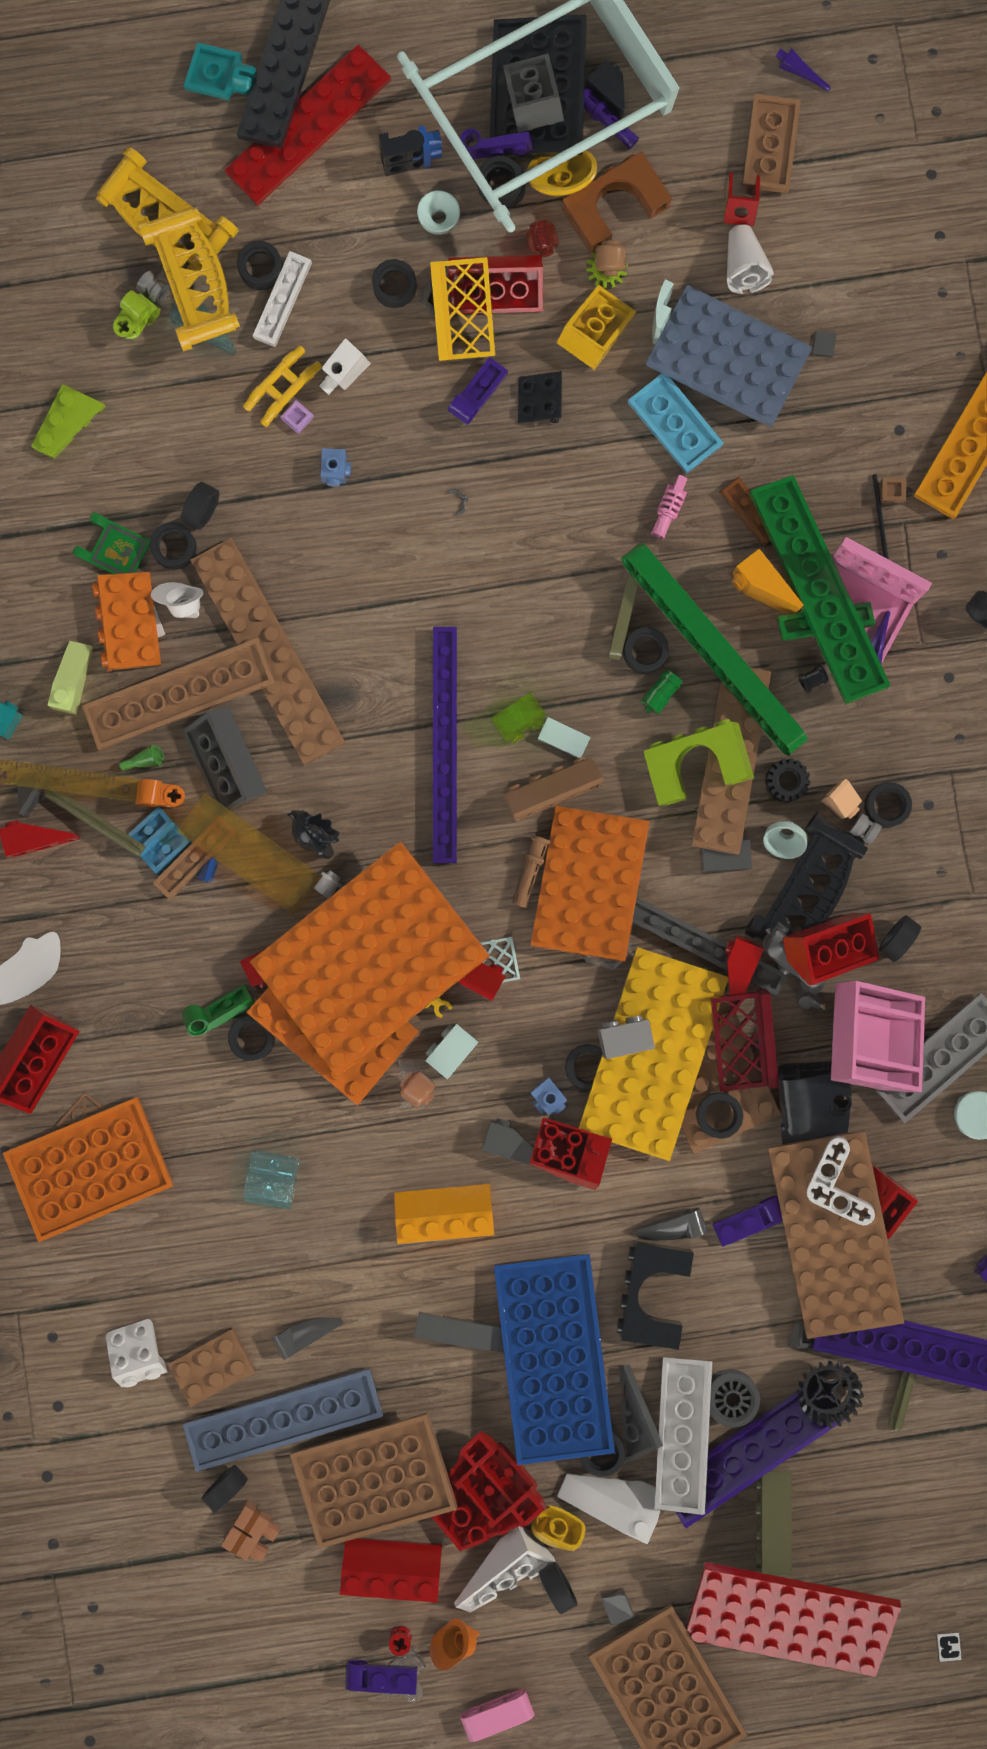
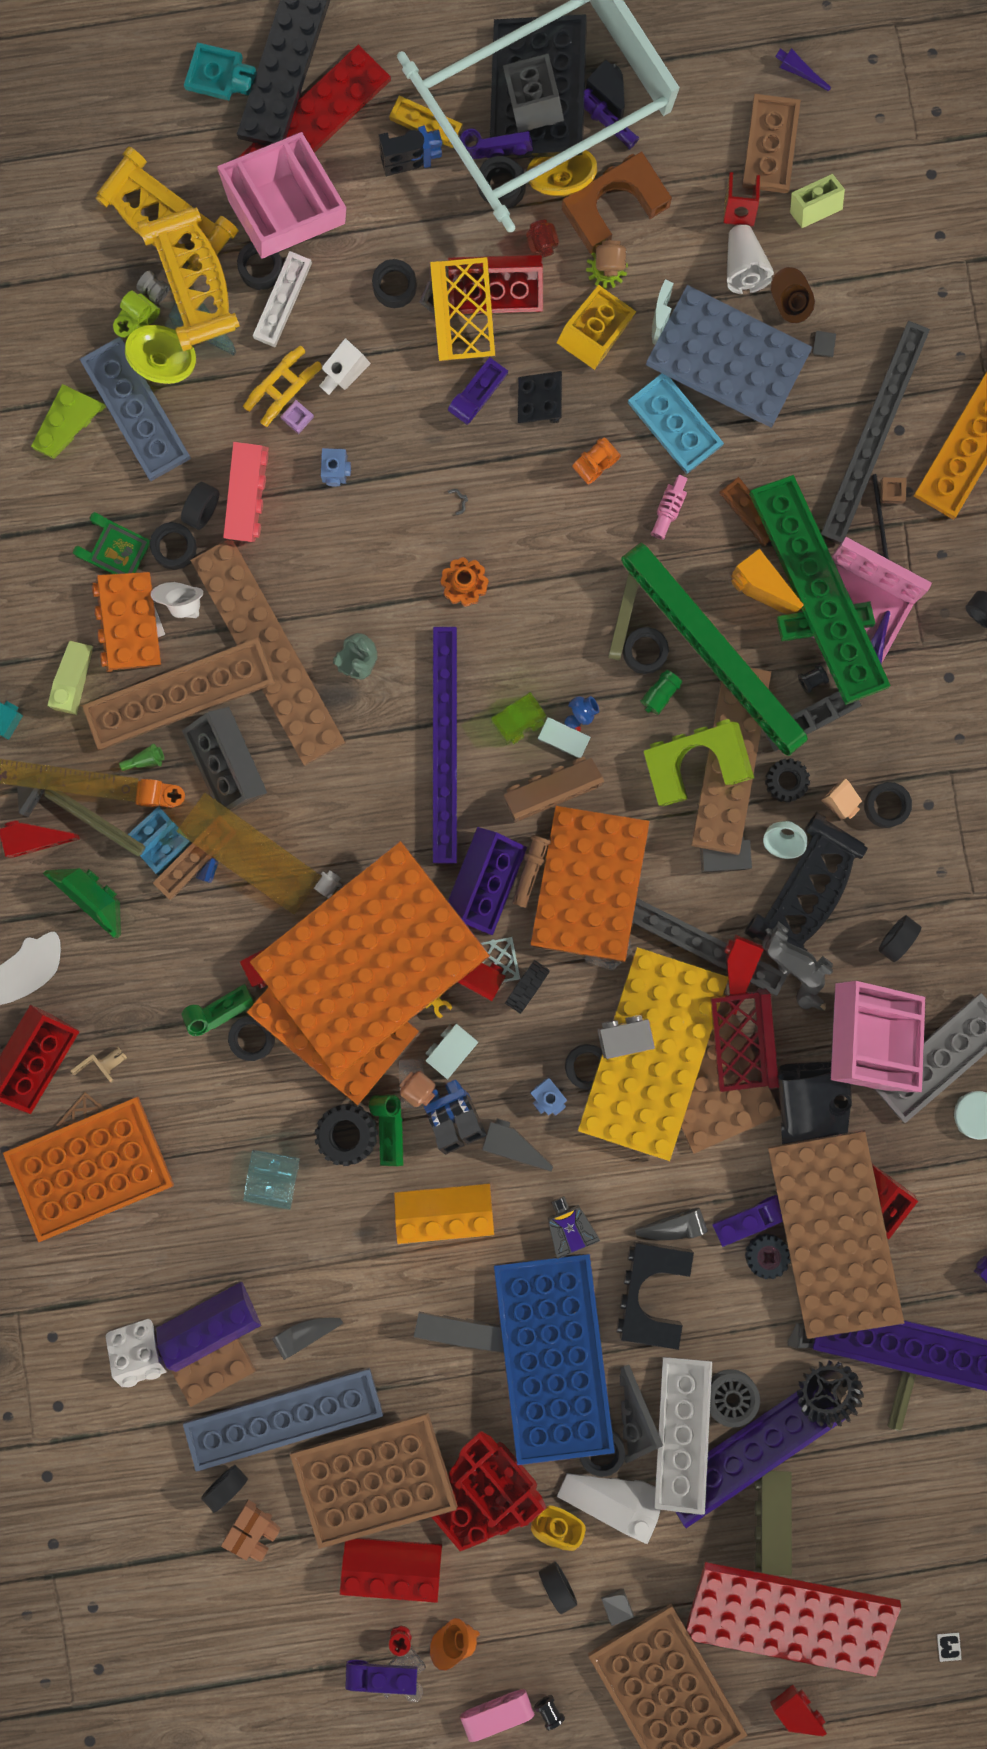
black hair [287,810,339,859] -> none
light aqua piece [417,190,460,235] -> none
white wedge [454,1526,556,1612] -> none
red slope [529,1117,612,1190] -> none
black tyre [696,1092,744,1139] -> none
red slope [783,913,880,985] -> none
white beam [807,1136,875,1226] -> none
light grey wheel [849,813,882,845] -> none
none -> green wedge [43,868,121,938]
none -> tan bracket [71,1047,127,1083]
none -> sand blue plate [80,336,191,482]
none -> neon yellow dish [125,325,196,384]
none -> dark purple slope [156,1282,262,1372]
none -> bright pink slope [217,132,346,259]
none -> coral wedge [223,442,269,542]
none -> black tyre [315,1104,378,1166]
none -> sand green hair [333,633,378,680]
none -> green plate [369,1095,403,1167]
none -> yellow plate [389,95,463,148]
none -> black hips [424,1080,487,1155]
none -> orange plant [440,557,489,607]
none -> dark purple slope [448,827,527,935]
none -> black tyre [505,960,550,1014]
none -> black bush [534,1695,565,1731]
none -> torso [548,1196,600,1259]
none -> blue animal [564,696,599,732]
none -> orange piece [572,437,621,485]
none -> black wheel [745,1234,791,1280]
none -> dark grey slope [764,691,862,751]
none -> red slope [770,1685,827,1737]
none -> reddish brown piece [771,267,815,323]
none -> yellowish green brick [790,174,845,228]
none -> dark grey plate [821,321,930,545]

